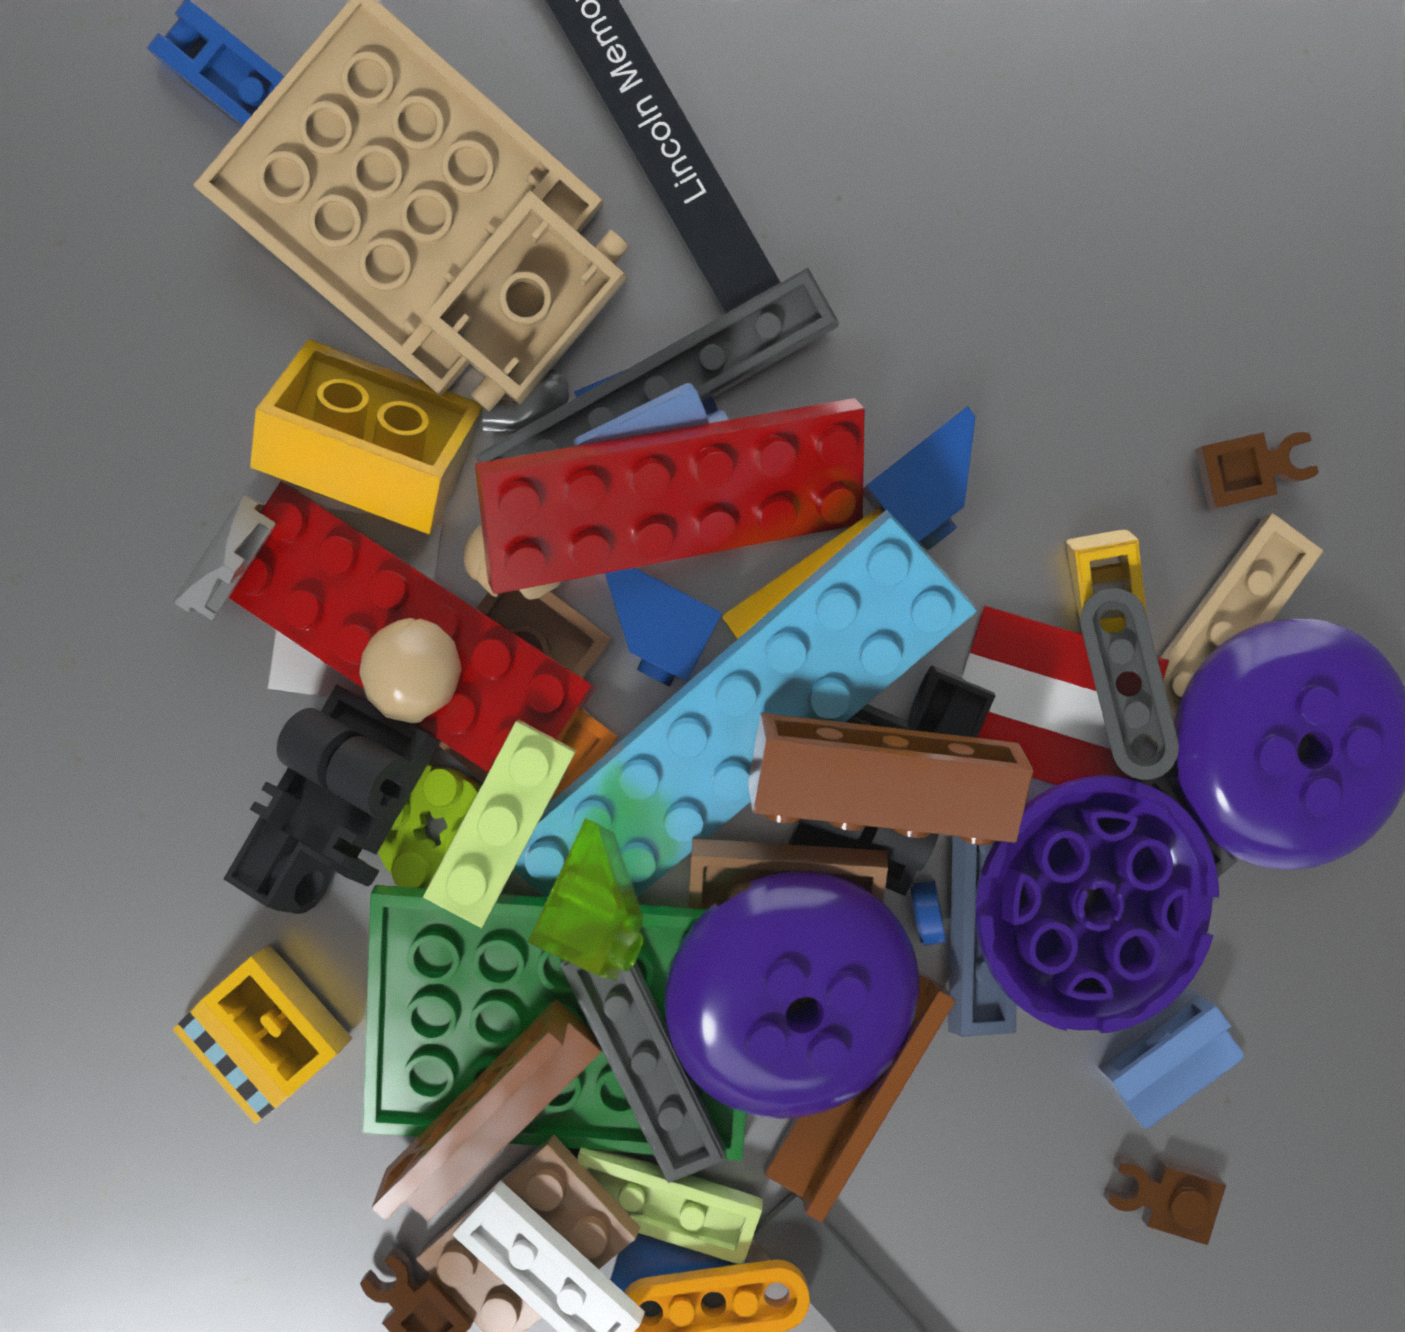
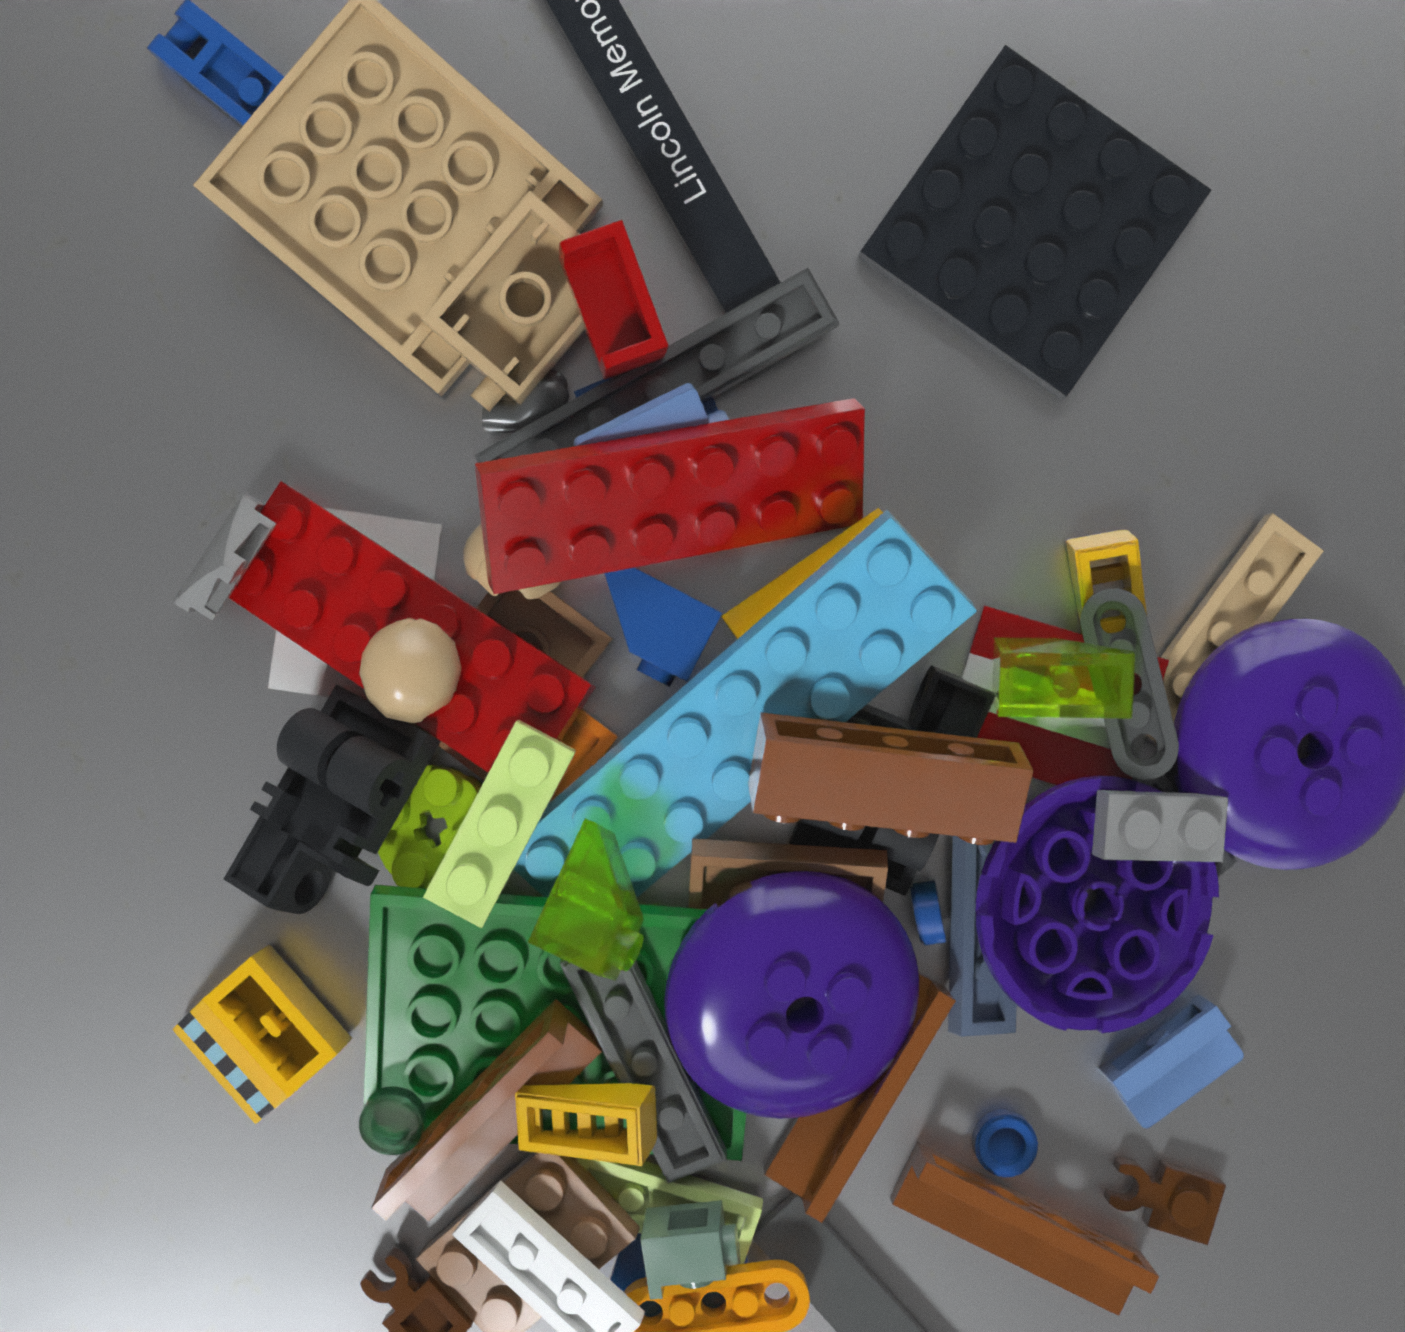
yellow slope [250,339,483,535] -> none
blue slope [863,406,976,551] -> none
reddish brown plate [1195,432,1319,510] -> none
none -> clear green tile [359,1086,427,1155]
none -> yellow slope [515,1083,657,1166]
none -> red panel [559,220,669,380]
none -> sand green brick [640,1200,740,1300]
none -> black plate [858,45,1212,400]
none -> dark orange fence [890,1141,1159,1316]
none -> blue tile [972,1109,1038,1177]
none -> clear neon green slope [992,638,1135,719]
none -> light grey plate [1092,790,1228,862]

